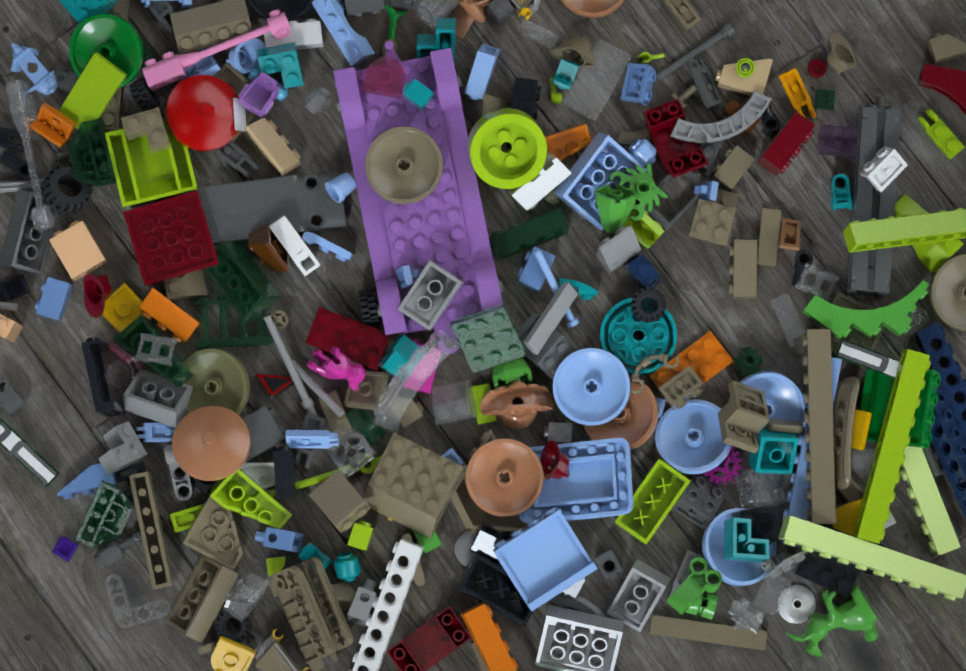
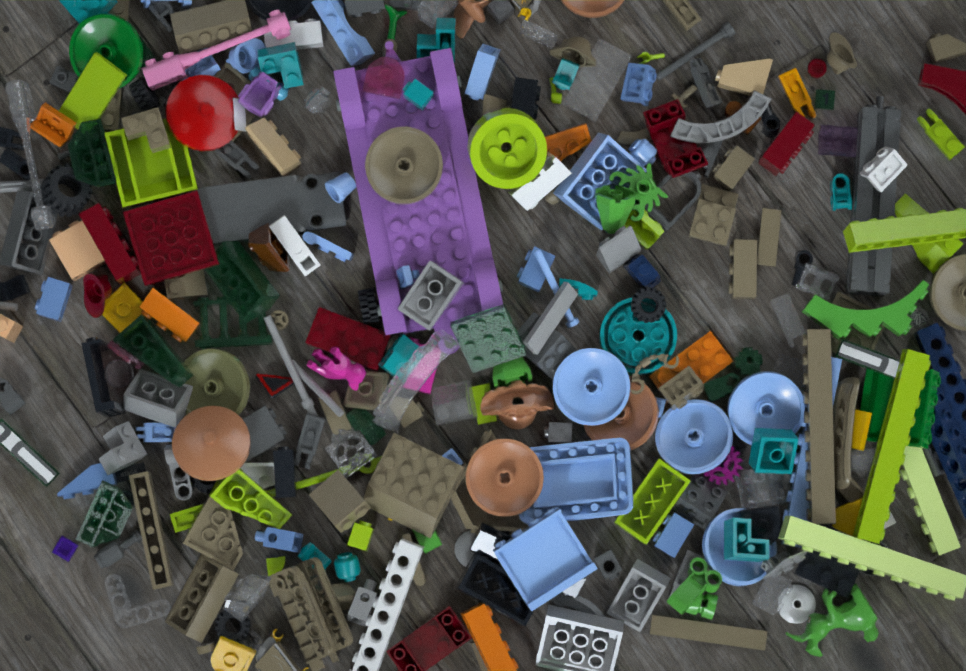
light blue piece [11,43,57,95] -> none
clear piece [135,333,177,366] -> none
light blue hinge [286,429,339,449] -> none
clear green wedge [489,207,569,261] -> none
dark red piece [540,440,570,480] -> none
medium blue tile [694,181,719,202] -> none
dark tan bracket [718,380,770,453] -> none
clear hips [728,597,765,633] -> none
lime tile [735,58,755,78] -> none
dark tan tile [764,419,804,433] -> none
medium nougat slope [778,218,801,251] -> none
none -> dark red brick [79,203,141,285]
none -> medium blue brick [652,513,694,558]
none -> clear green piece [704,373,741,402]

